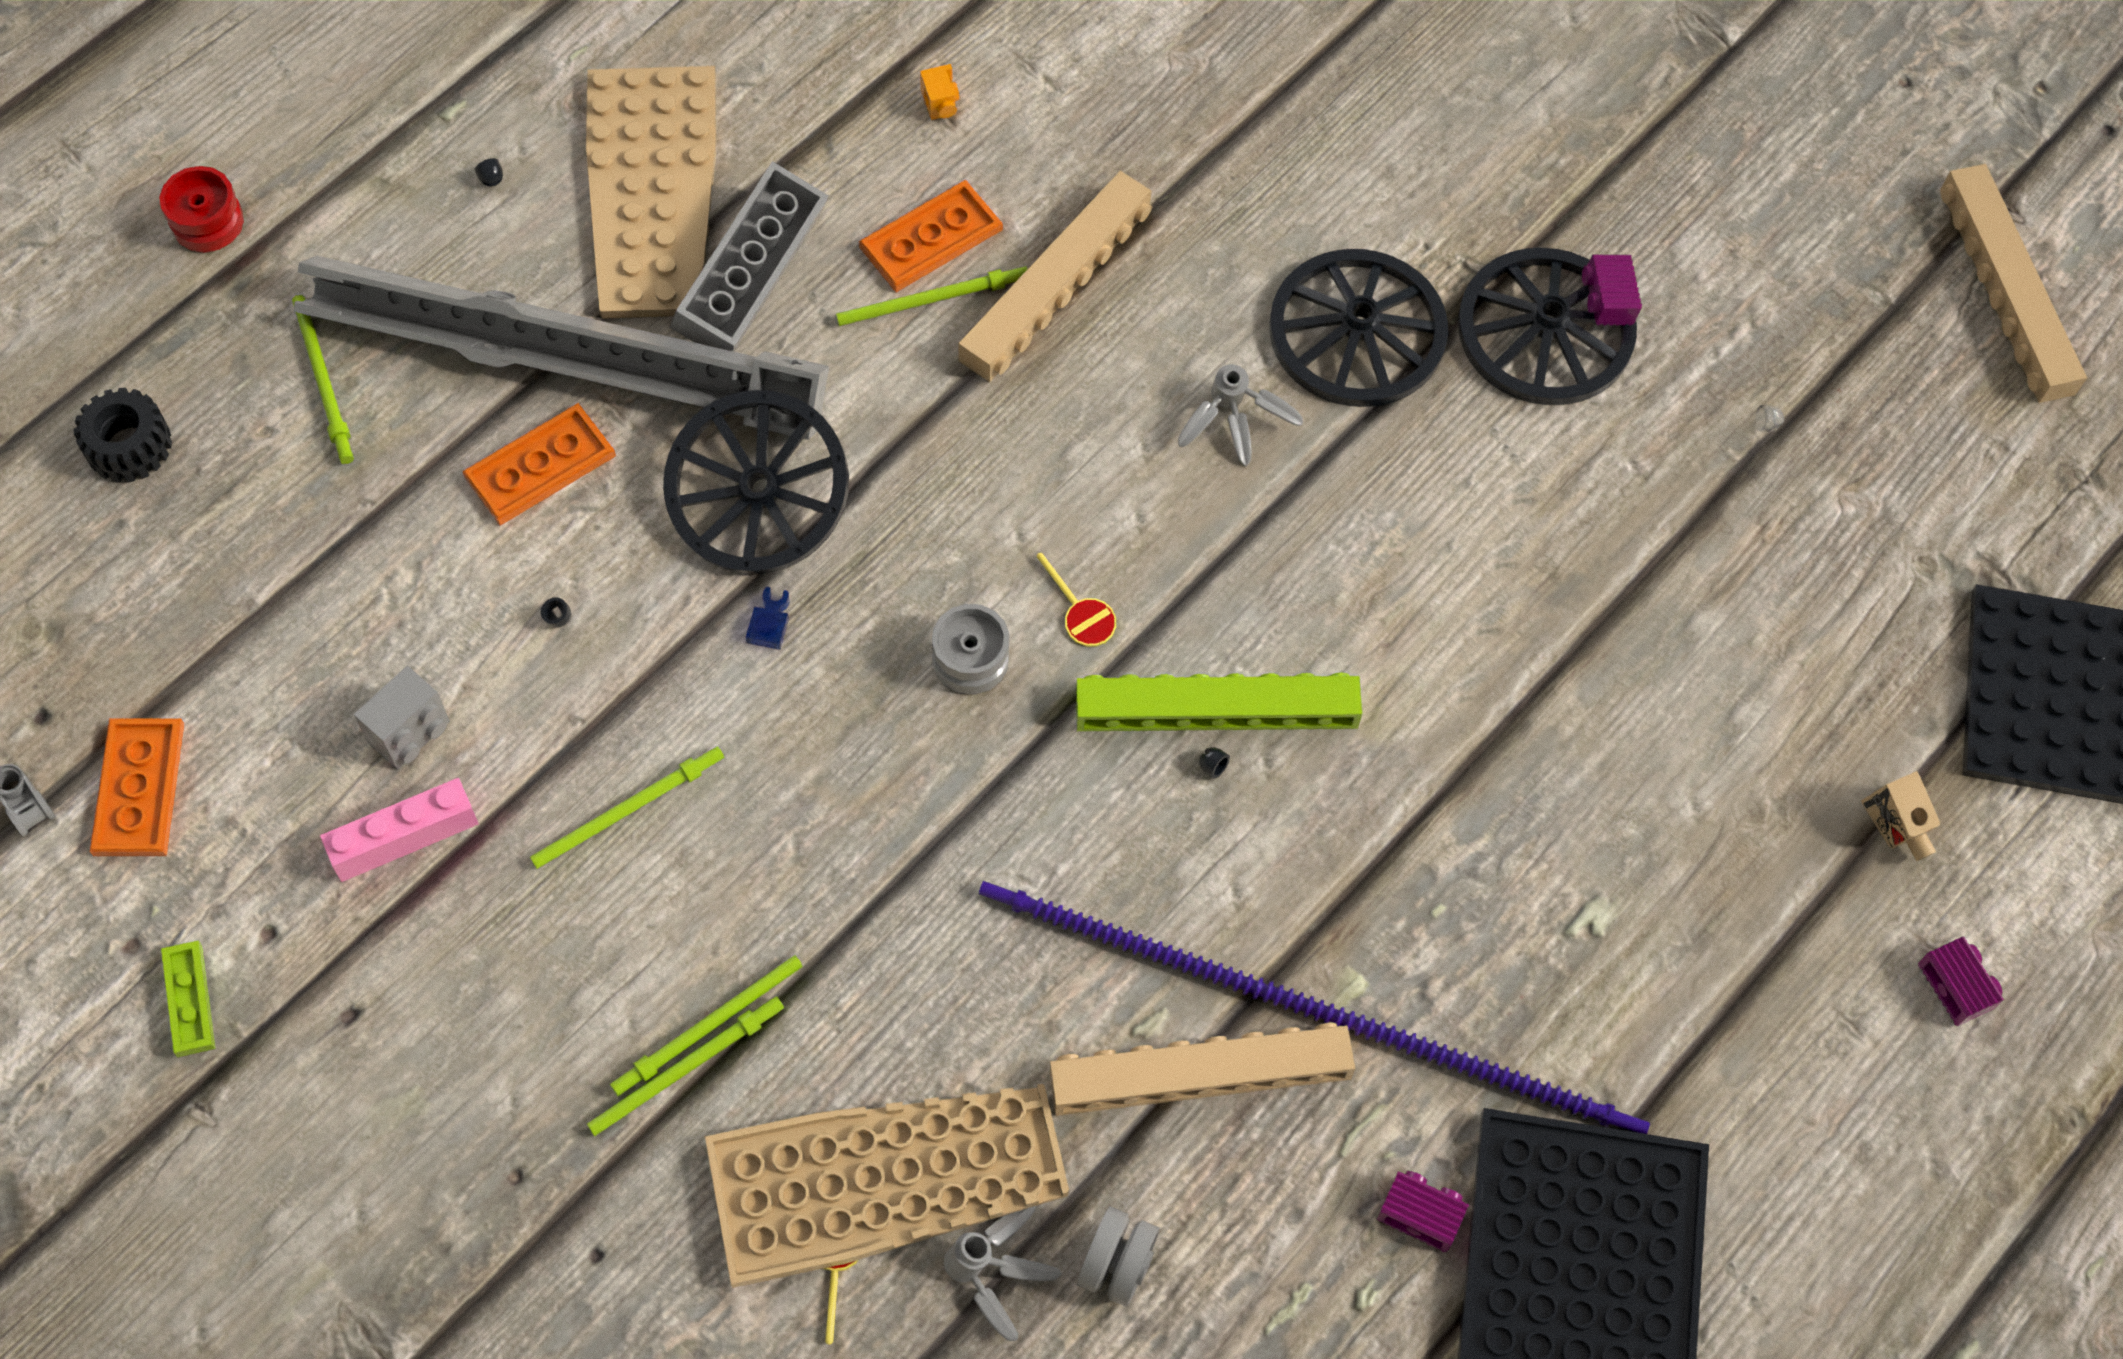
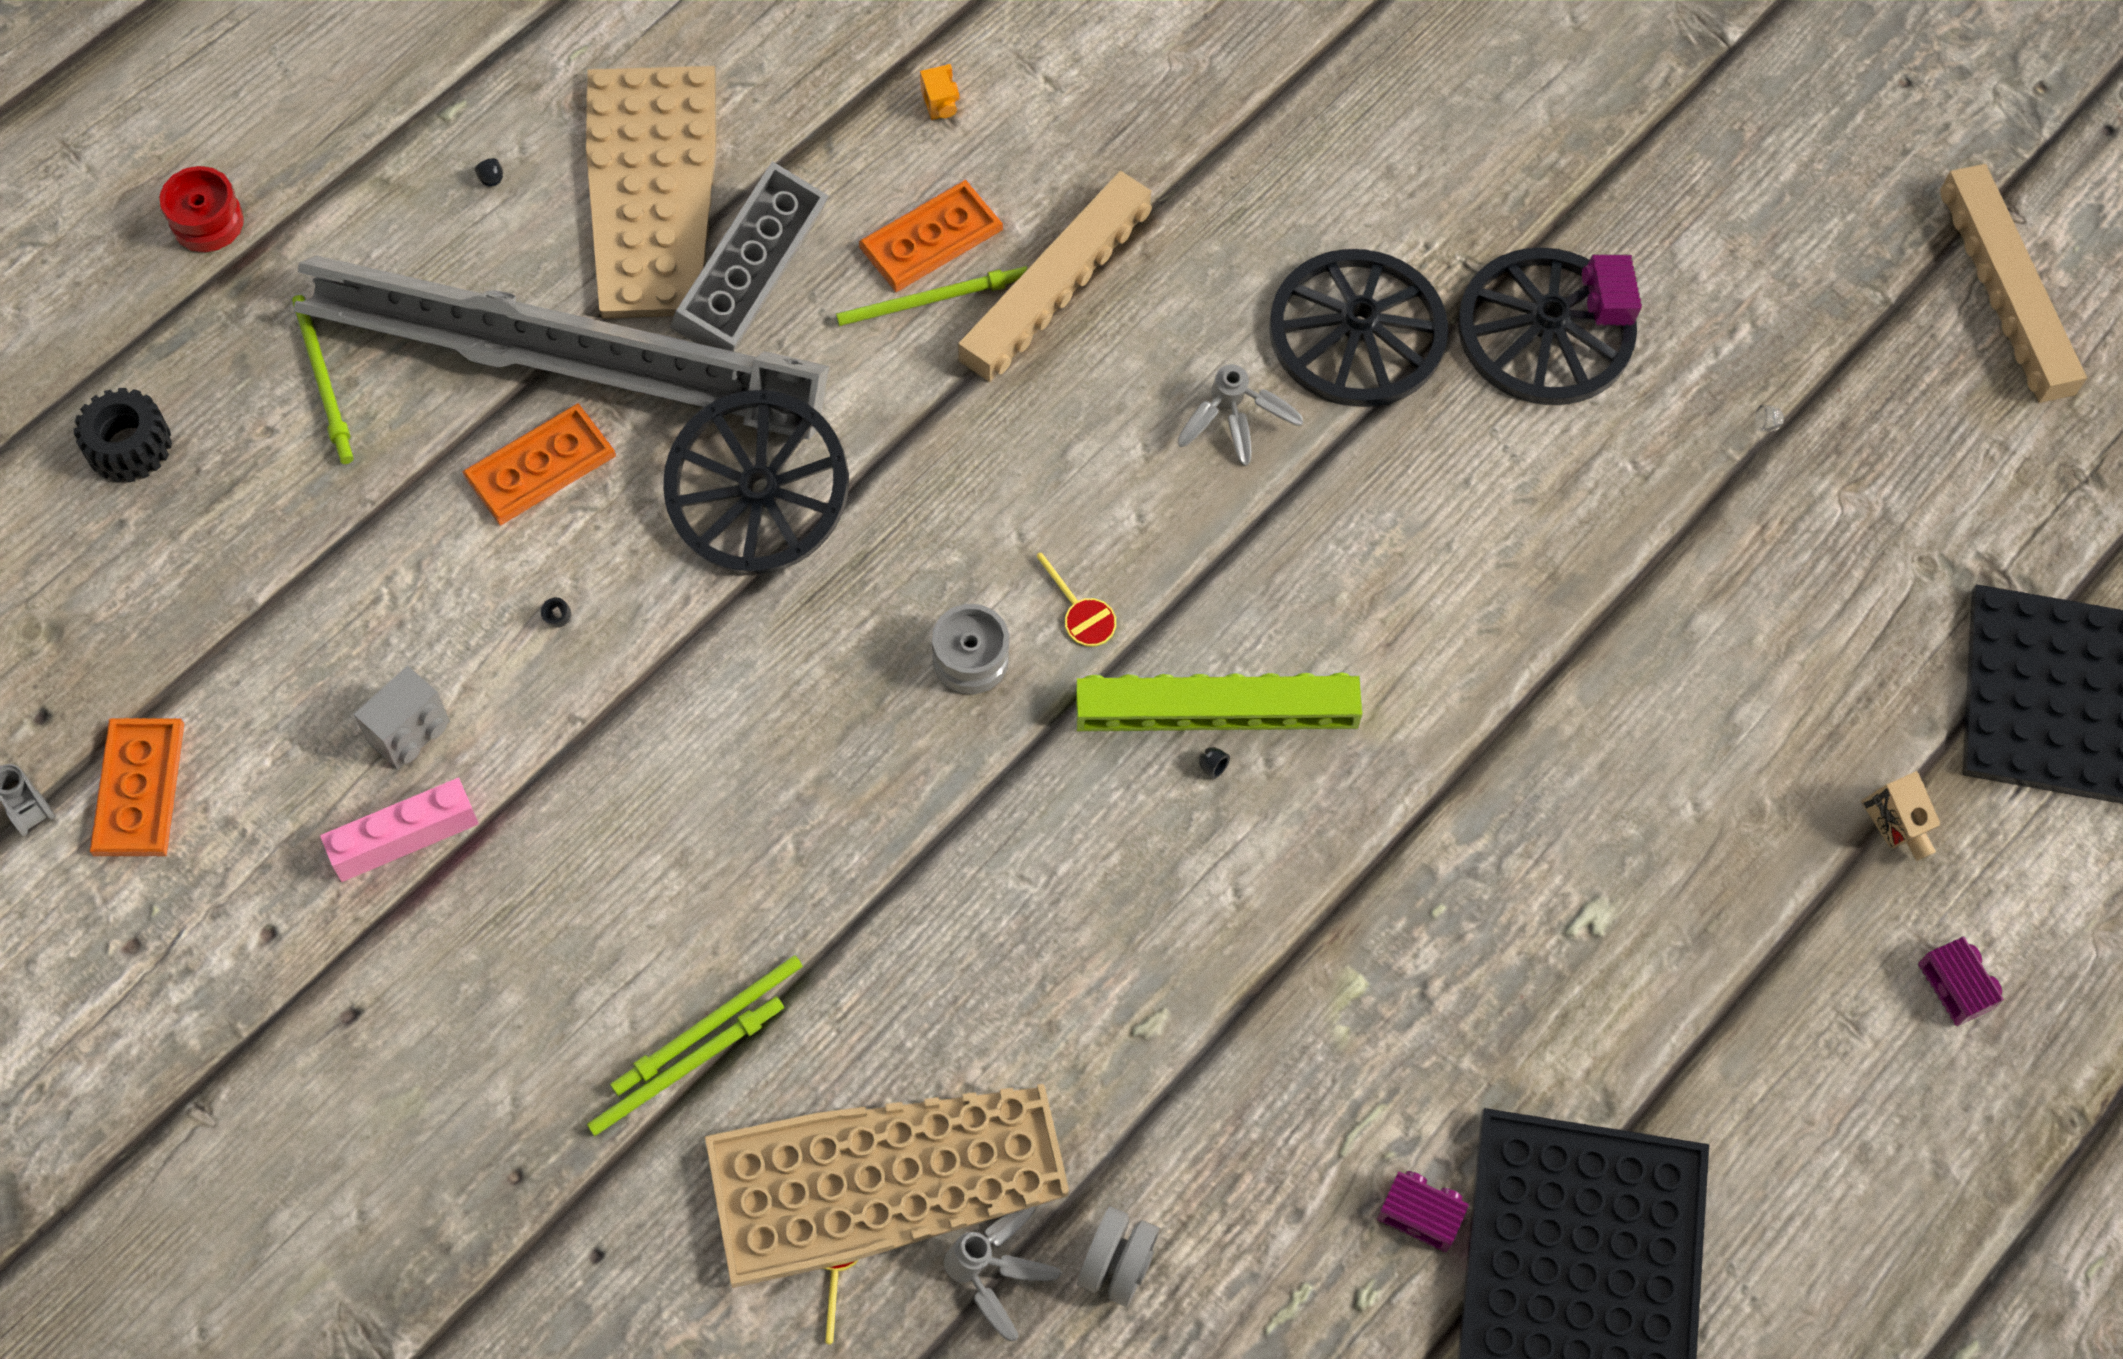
lime plate [161,940,216,1057] -> none
lime bar [530,746,725,869] -> none
clear blue plate [746,587,790,650] -> none
dark purple hose [979,881,1650,1134] -> none
tan brick [1050,1023,1356,1116] -> none

